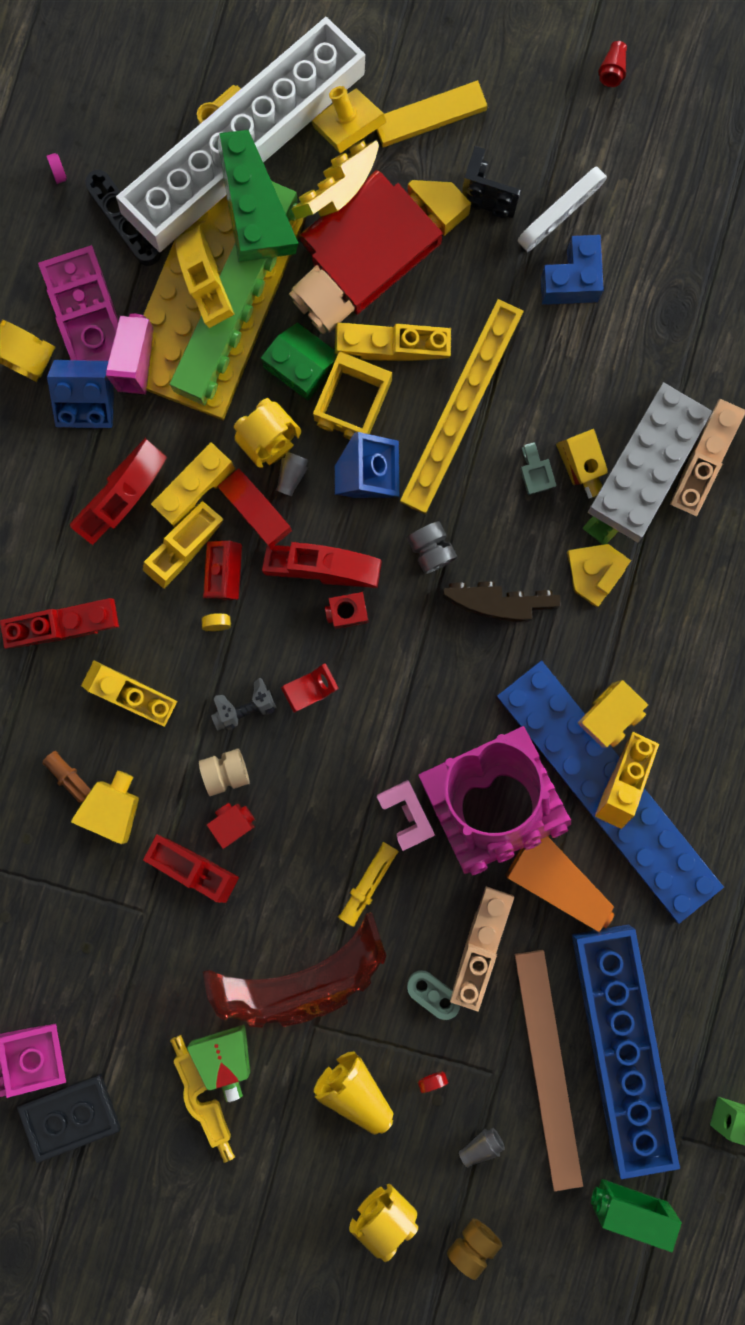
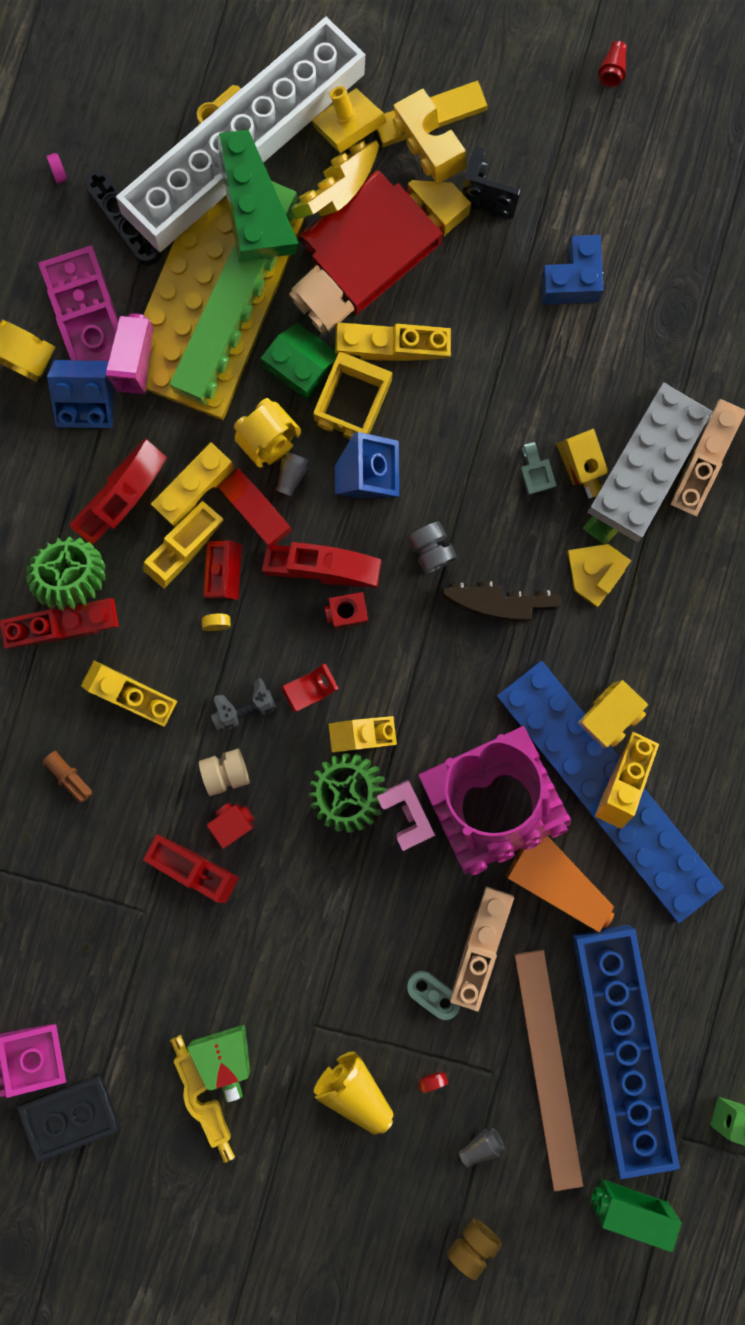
yellow torso [71,770,139,844] -> none
yellow slope [175,225,235,328] -> none
clear red windscreen [203,912,387,1028] -> none
yellow pin [338,842,399,927] -> none
yellow brick [349,1184,418,1262] -> none
yellow plate [400,299,523,515] -> none
white beam [517,167,607,252] -> none
none -> bright green gear [26,536,105,611]
none -> bright green gear [309,753,387,832]
none -> yellow slope [329,716,397,752]
none -> yellow arch [392,89,467,184]

